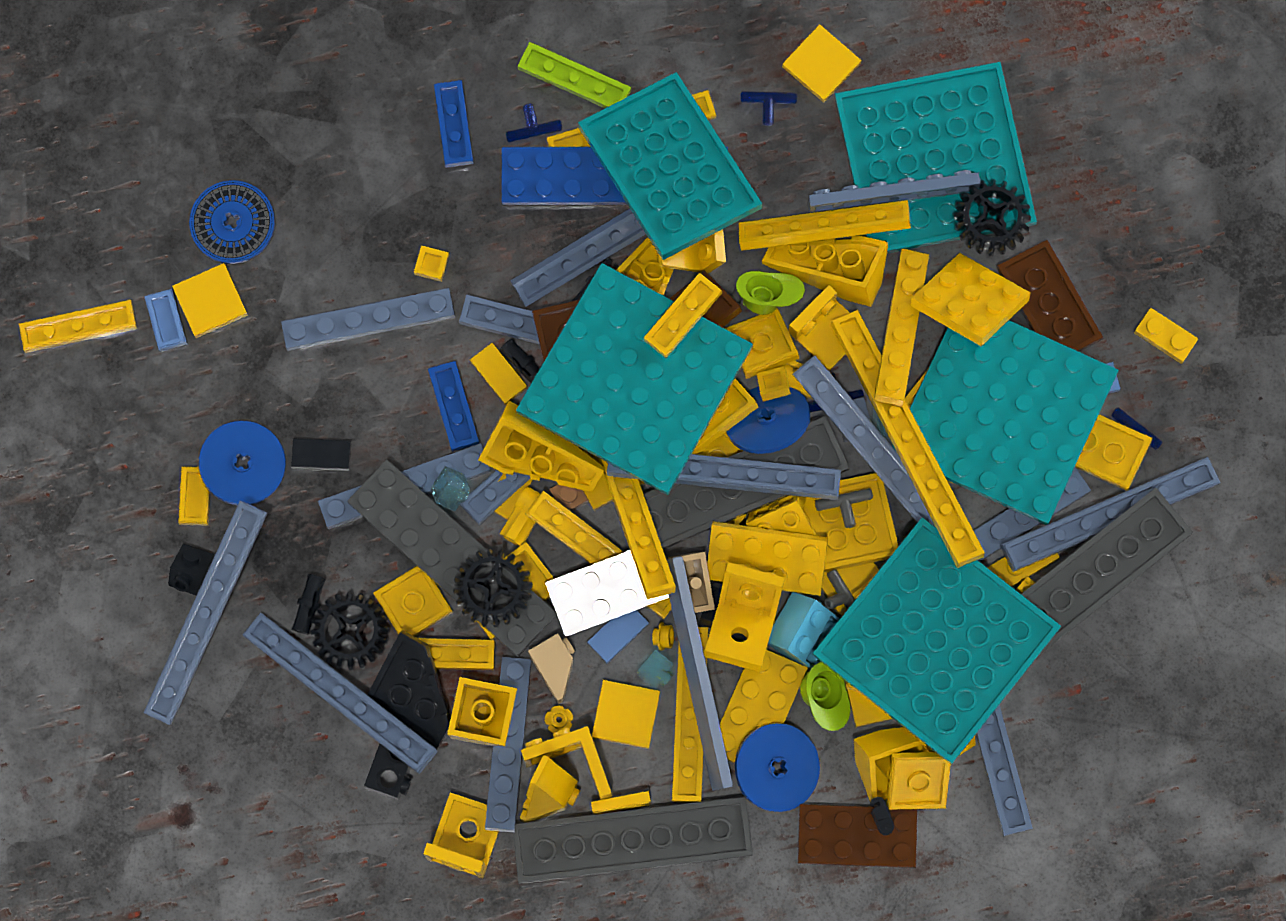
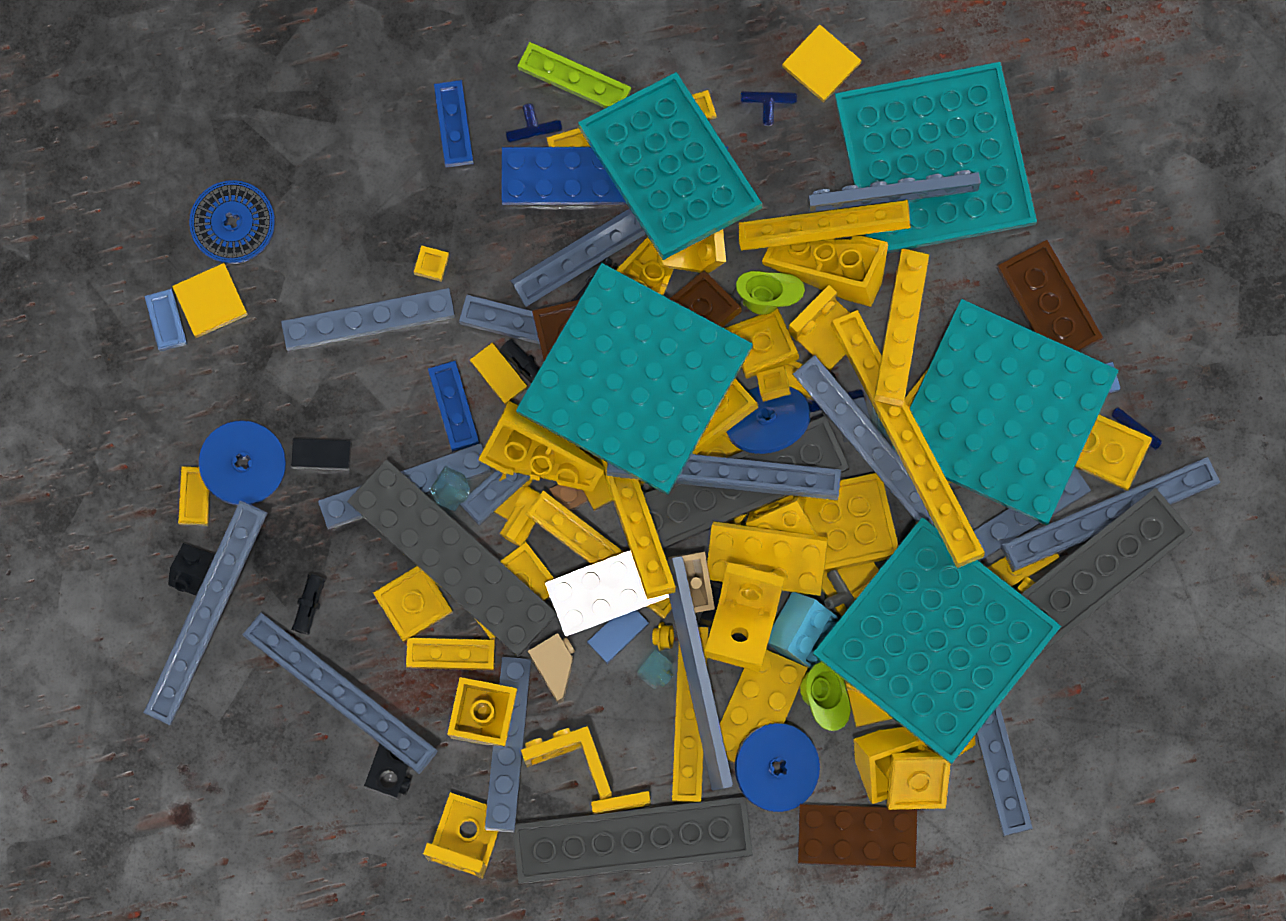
yellow tile [19,300,137,353] -> none
black gear [310,592,390,671] -> none
black plate [367,630,451,750] -> none
black gear [453,549,533,628] -> none
yellow wedge [520,755,581,823] -> none
yellow plate [544,705,573,733] -> none
yellow tile [592,680,660,749] -> none
yellow plate [644,273,722,358] -> none
dark grey piece [815,488,873,528] -> none
black piece [870,797,894,836] -> none
yellow plate [910,253,1031,346] -> none
black gear [953,179,1031,256] -> none
yellow plate [1134,308,1198,364] -> none

